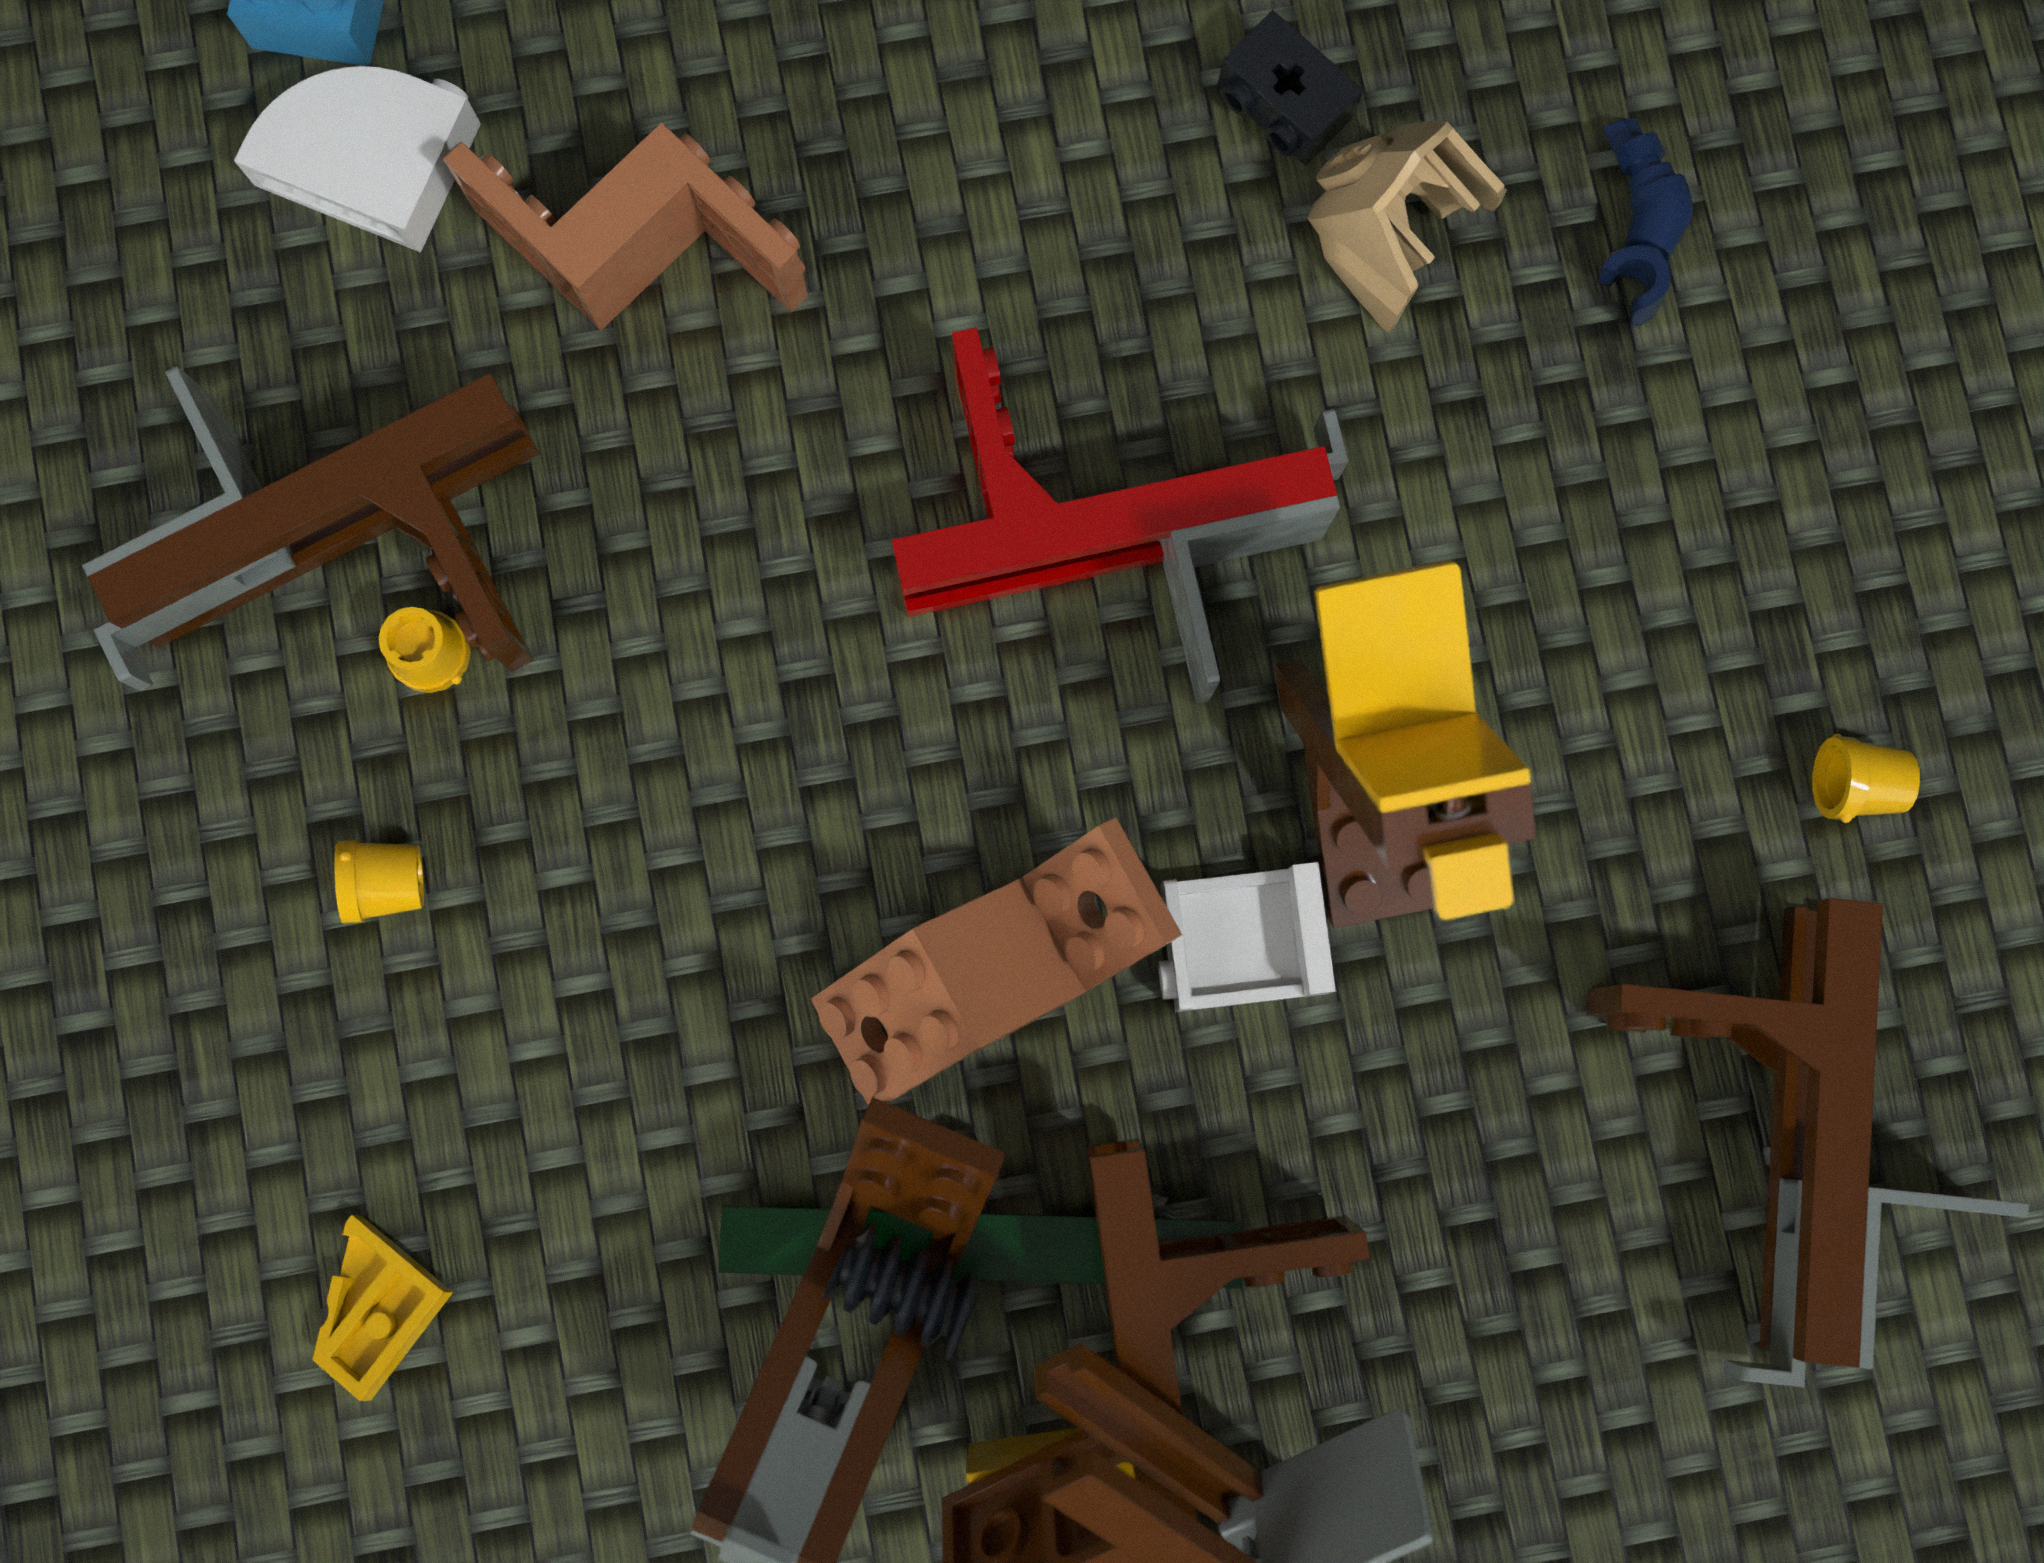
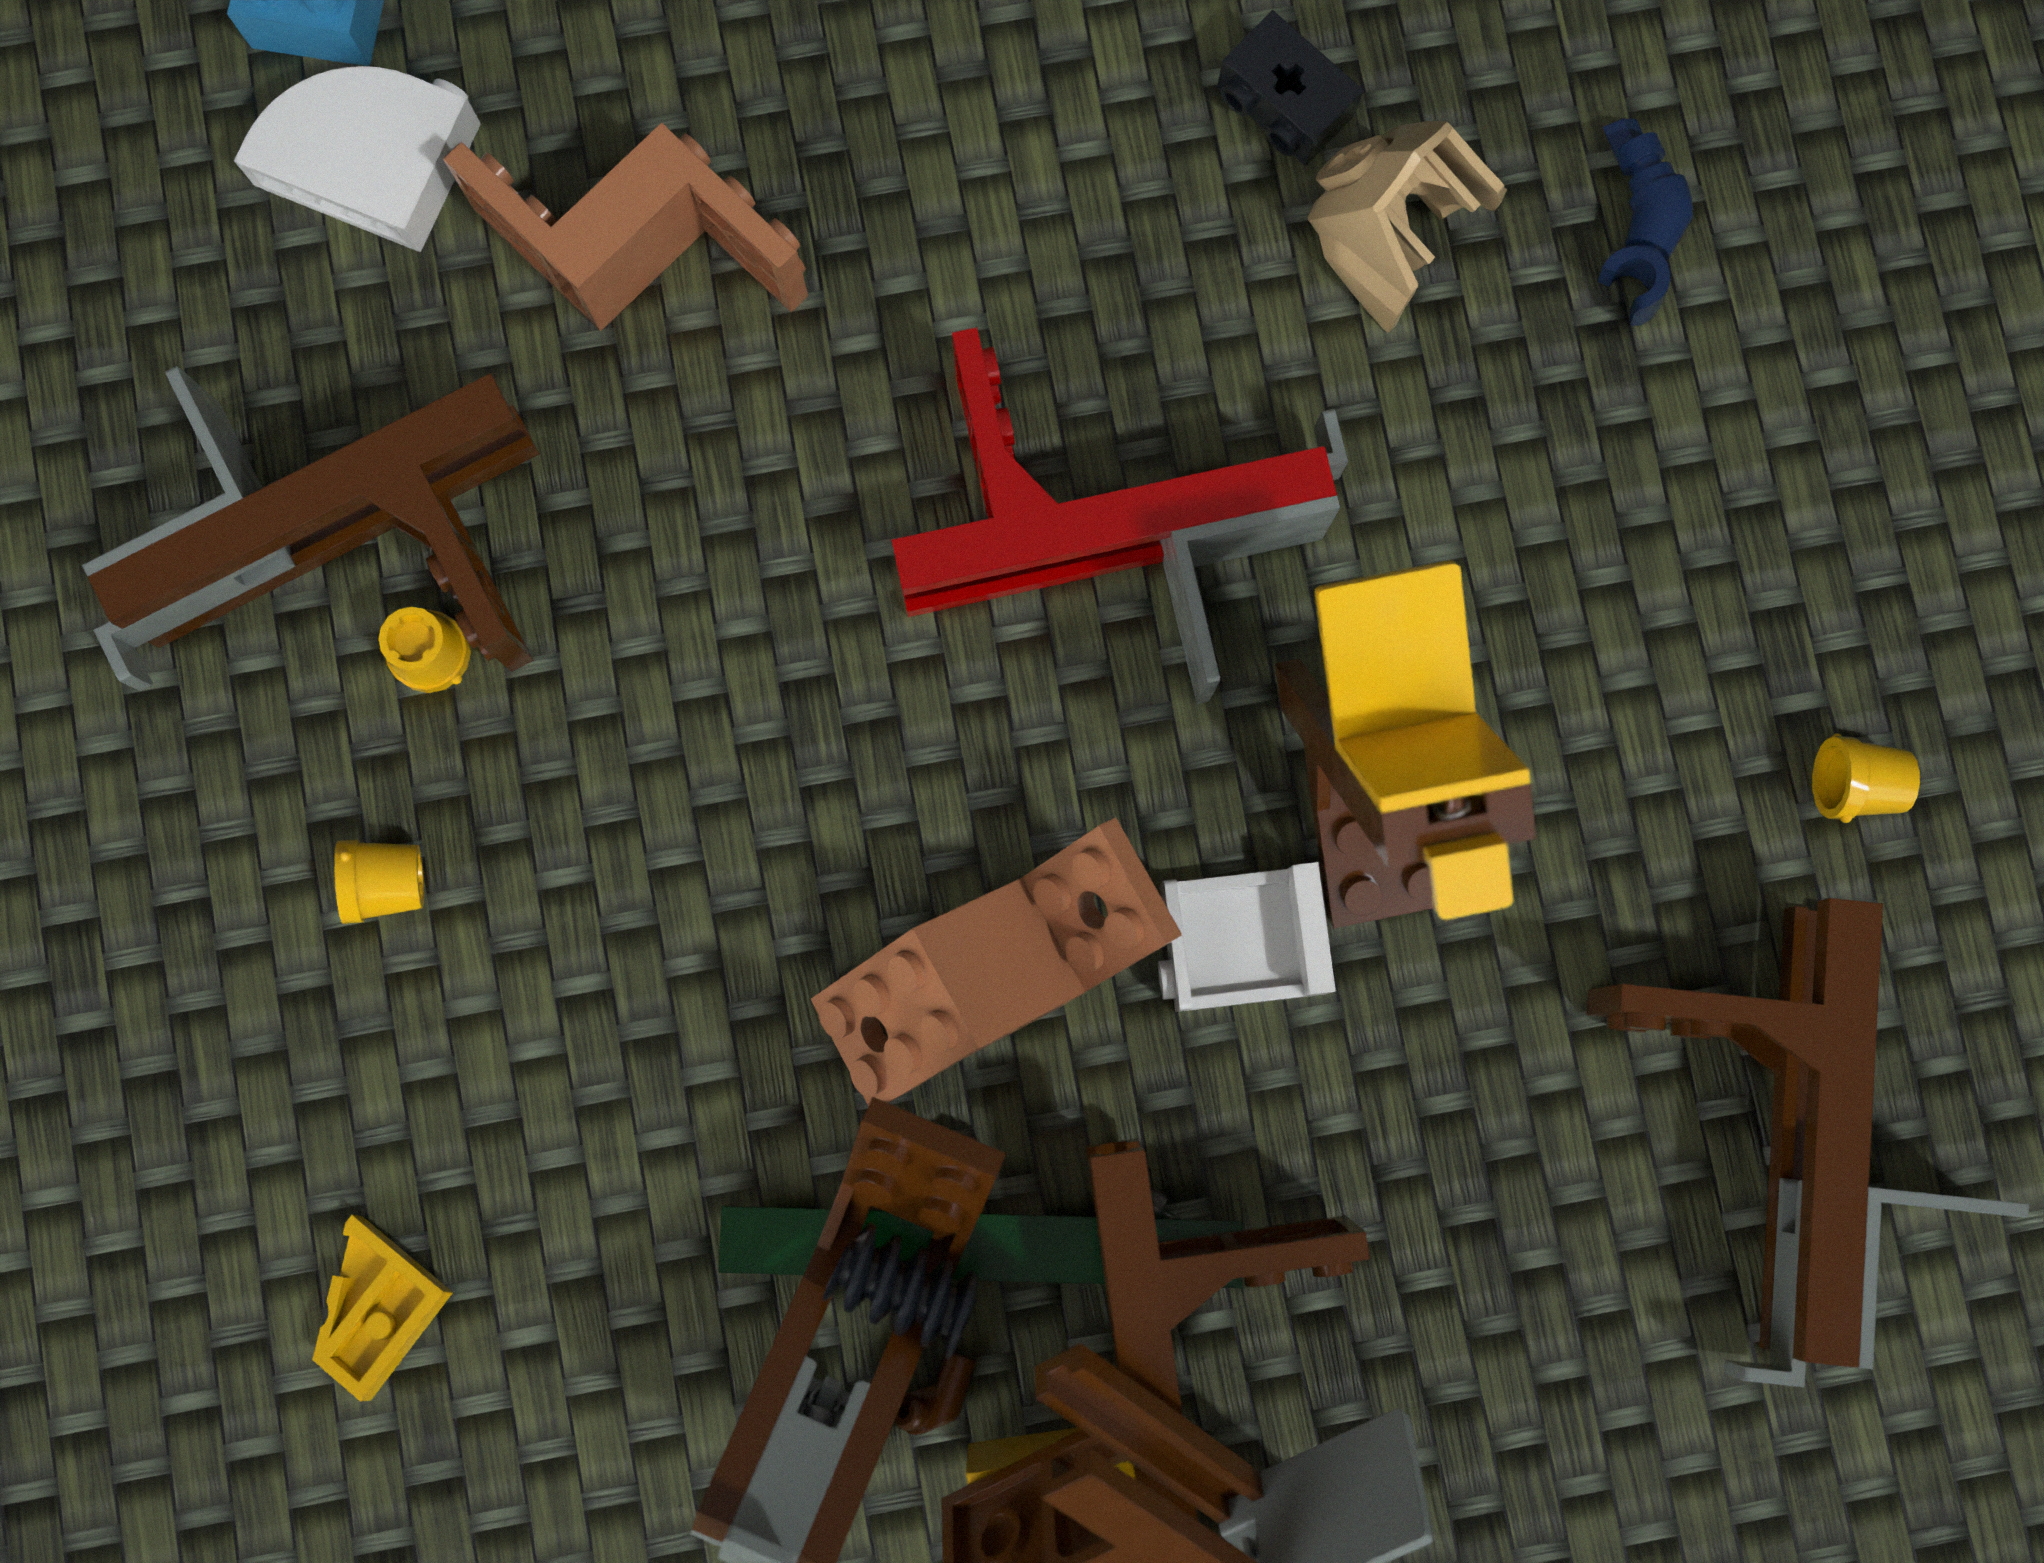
none -> reddish brown arm [894,1351,977,1435]

